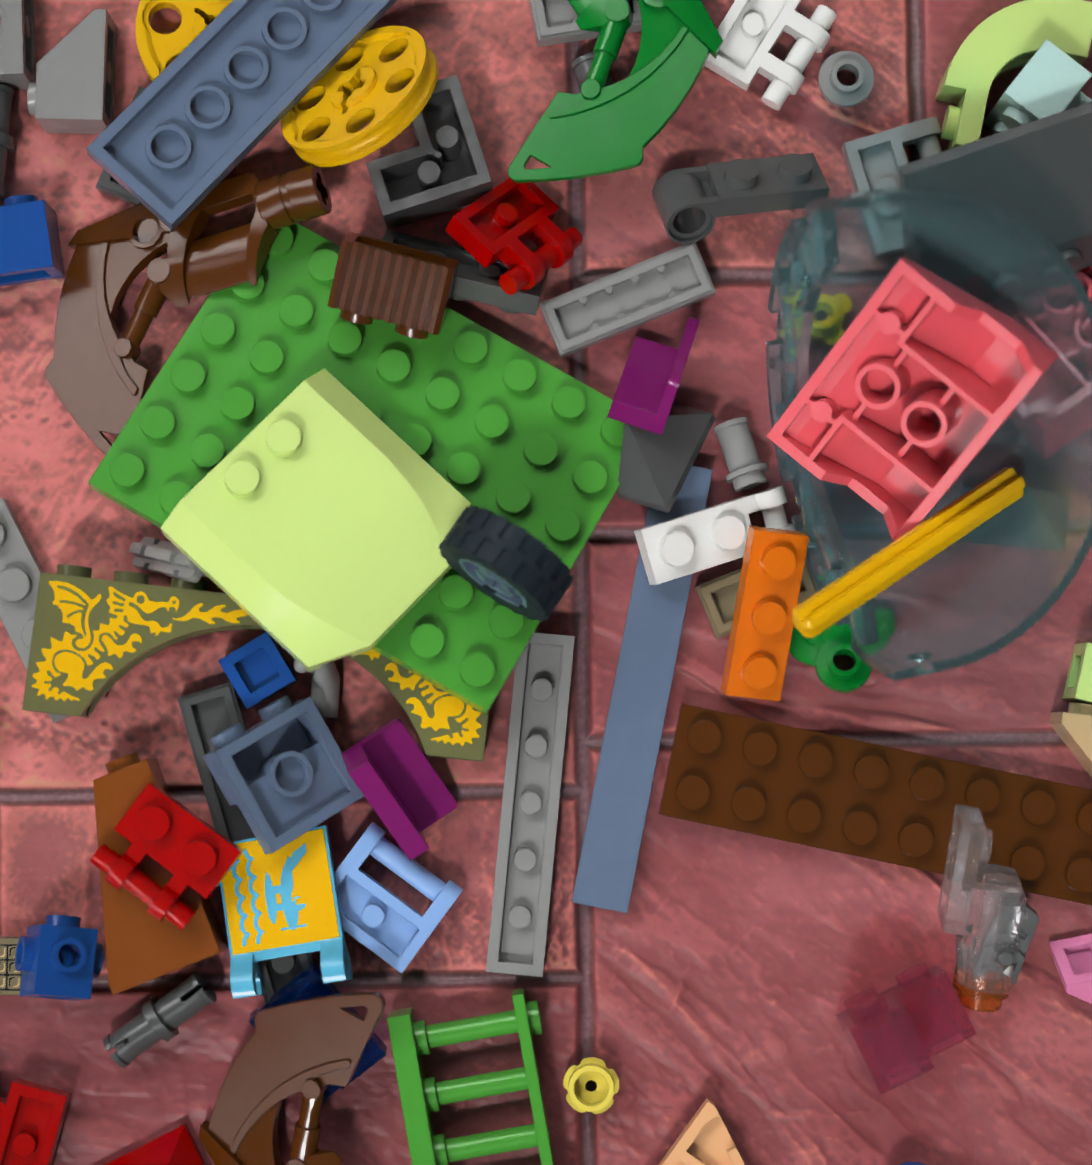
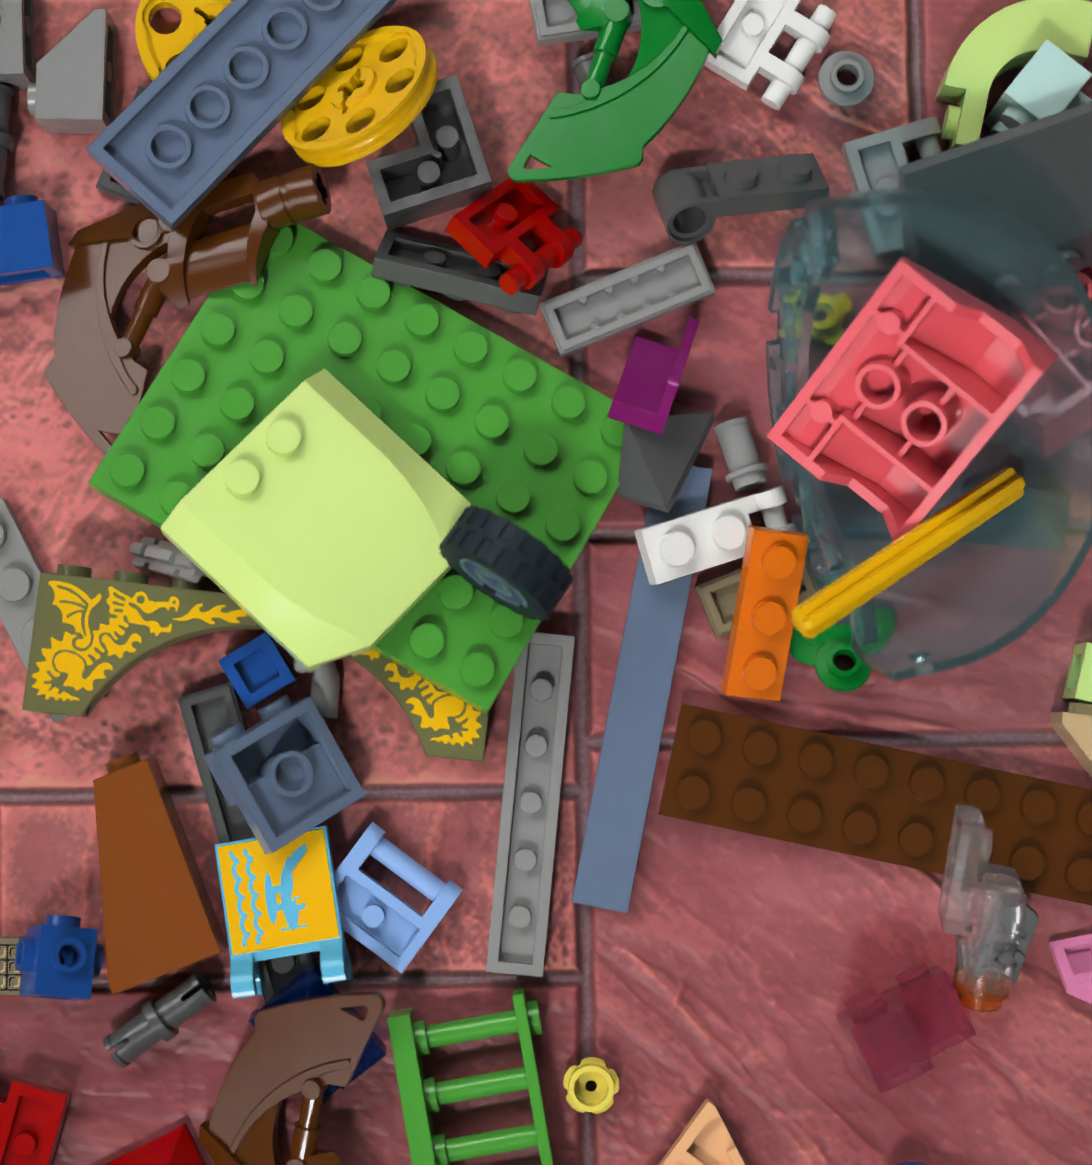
red plate [90,782,244,931] -> none
reddish brown brick [327,231,459,339] -> none
magenta panel [341,718,457,861] -> none

